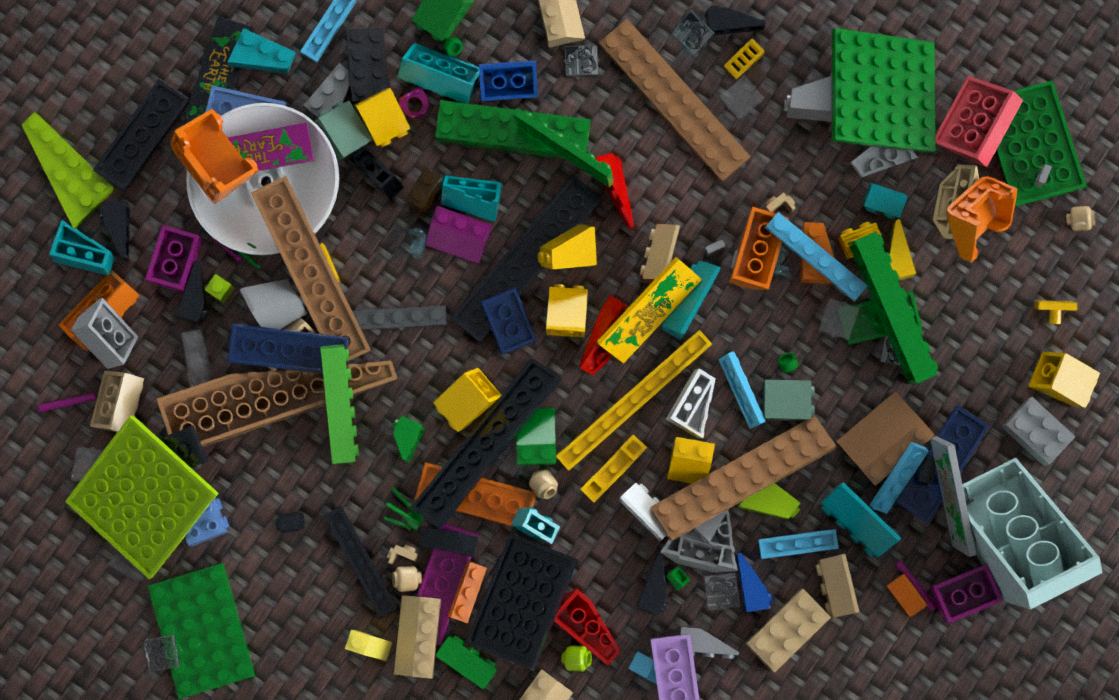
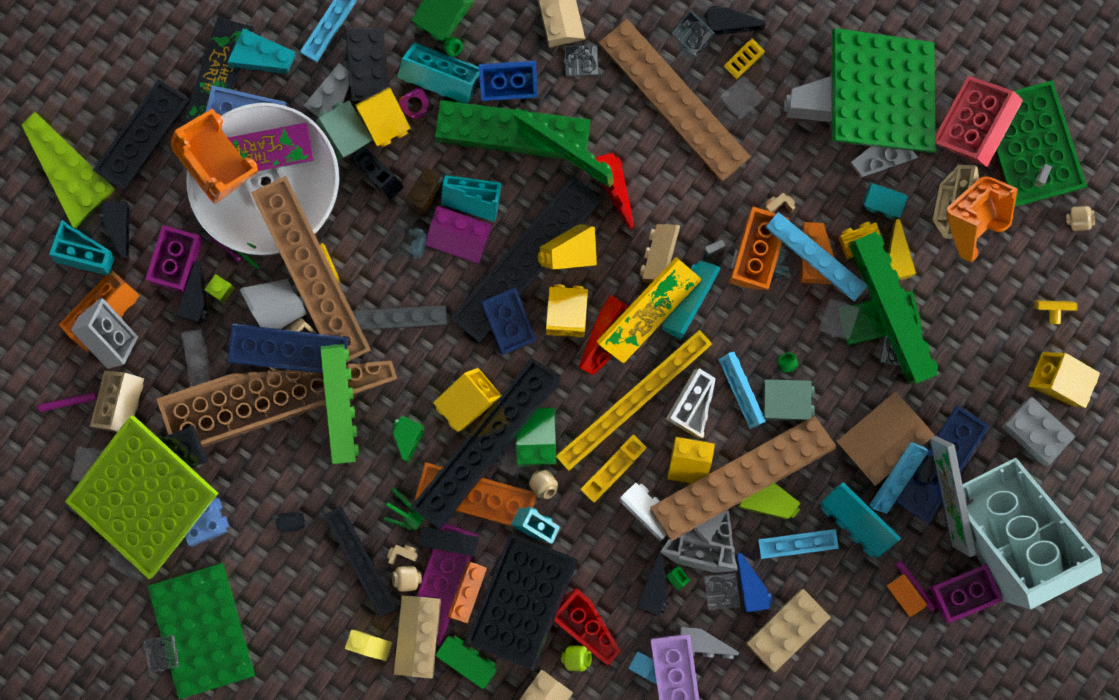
tan slope [815,554,859,618] -> none

